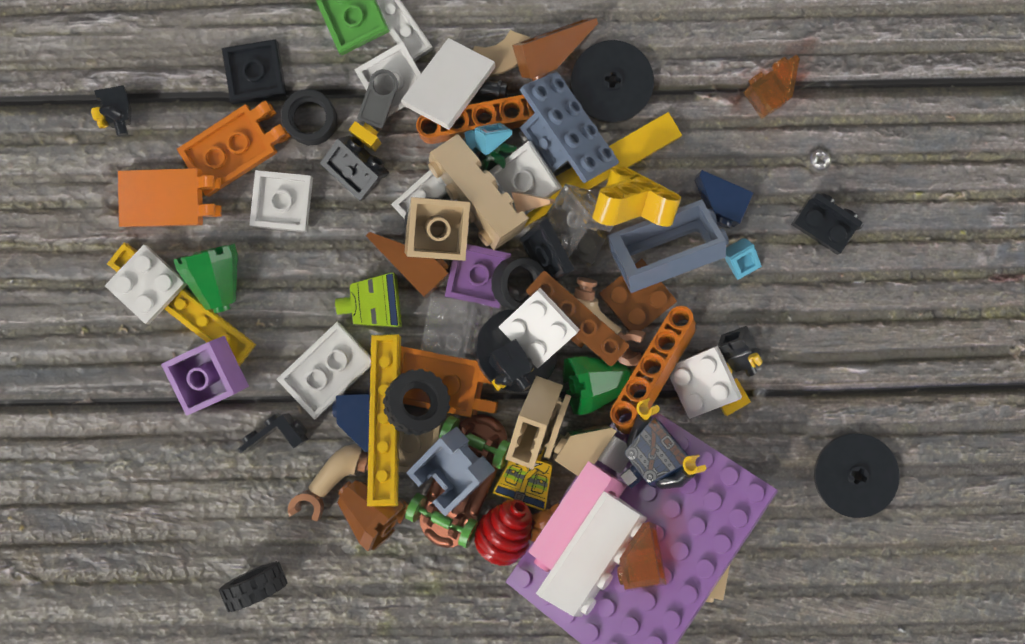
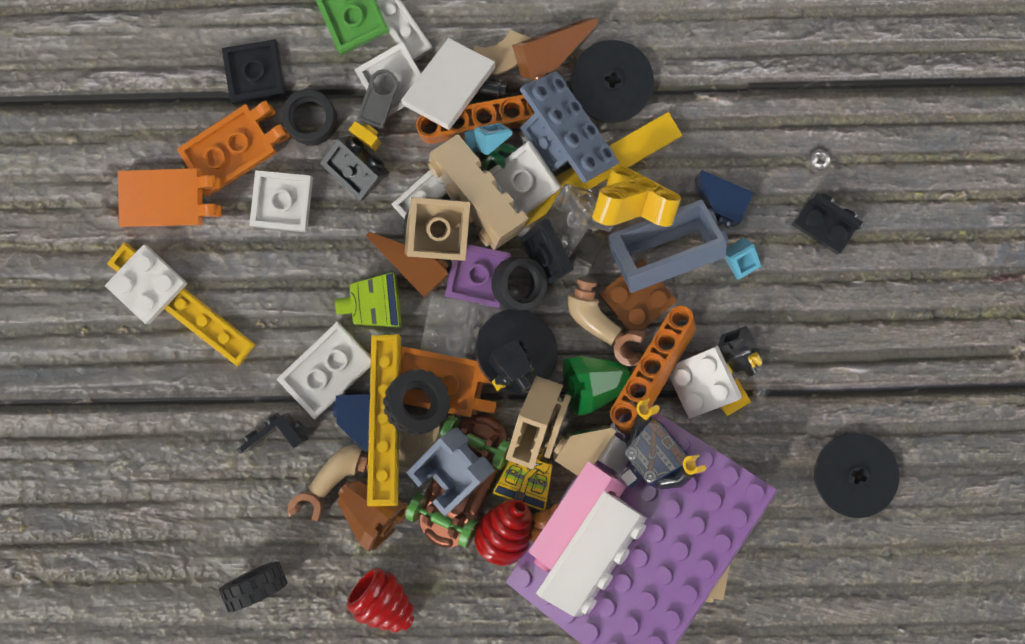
black piece [91,85,131,137] -> none
medium lavender brick [161,336,249,416] -> none
green cone [173,243,238,313] -> none
white plate [499,288,580,369] -> none
light nougat piece [511,192,555,213] -> none
dark orange bracket [526,271,629,366] -> none
clear orange slope [617,522,667,591] -> none
clear orange slope [744,54,800,119] -> none
none -> red piece [346,567,415,633]

